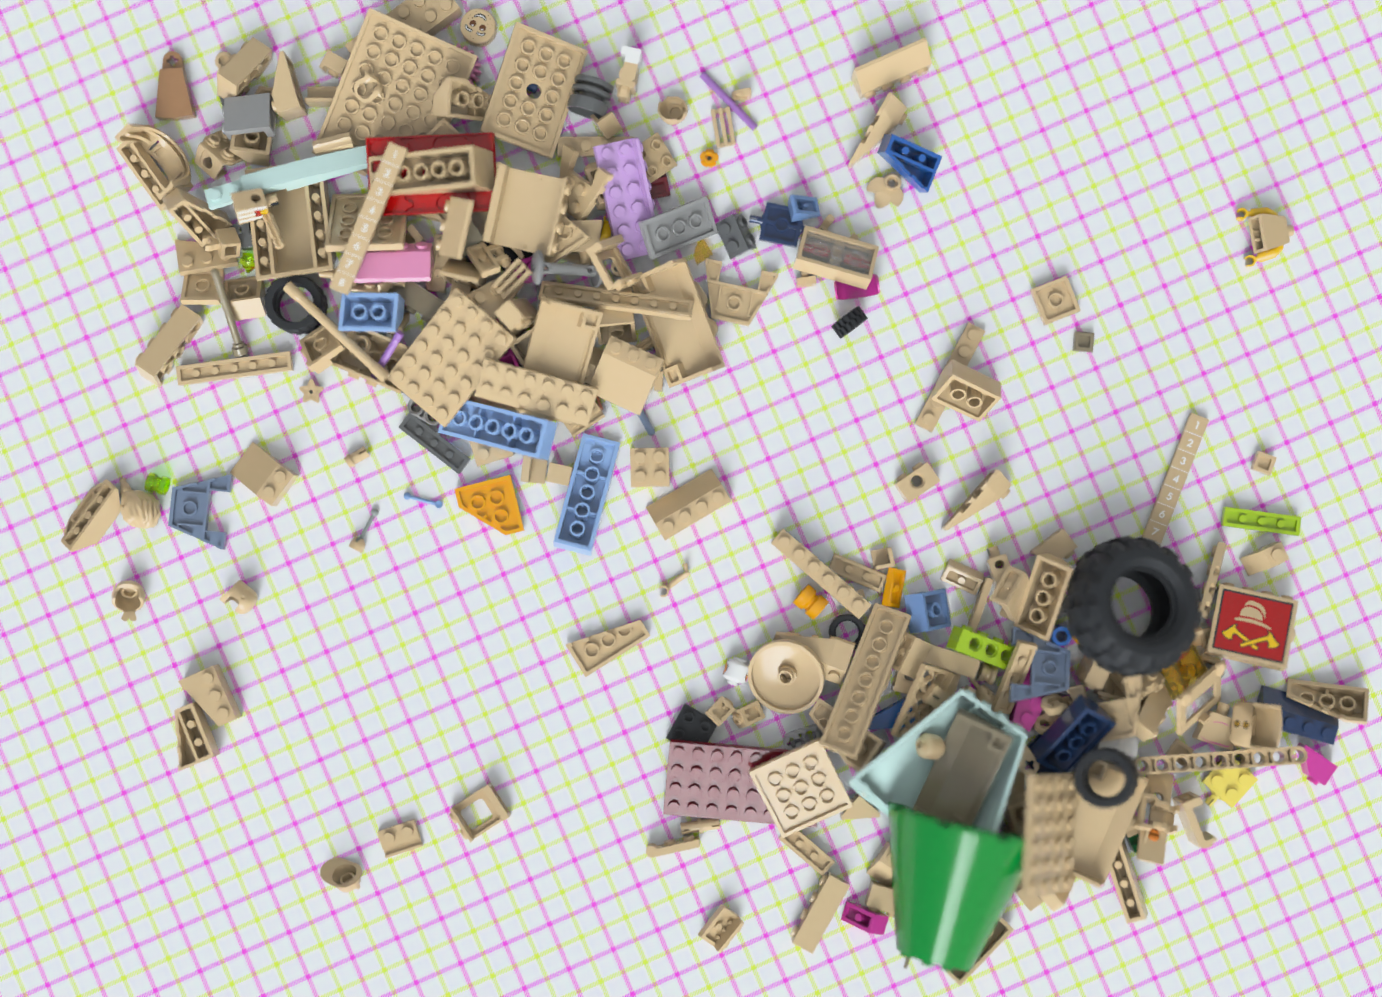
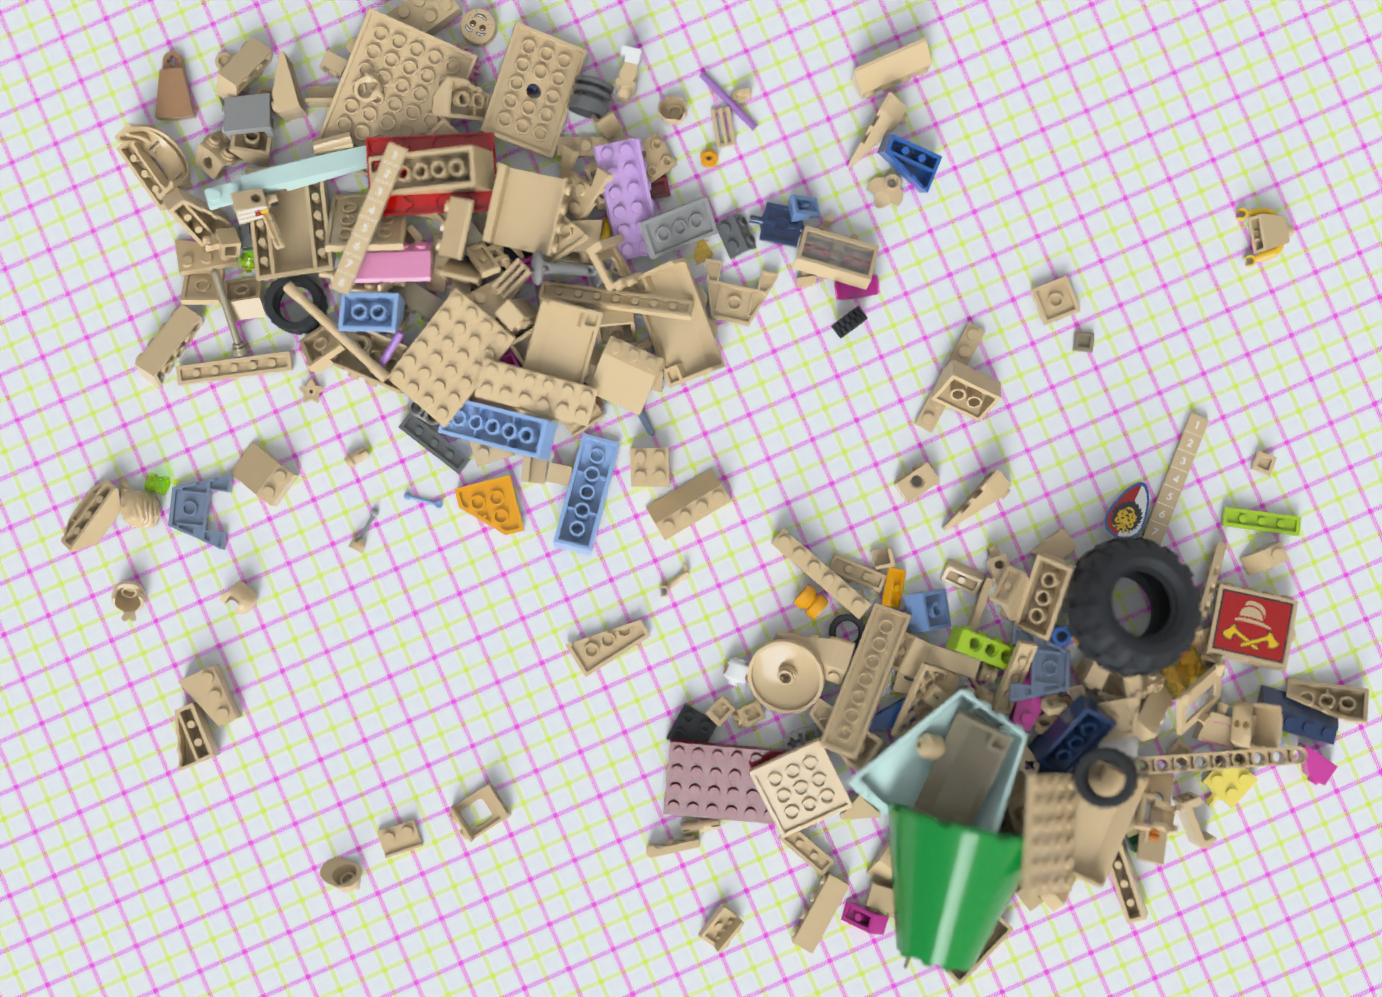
none -> shield [1104,482,1149,538]

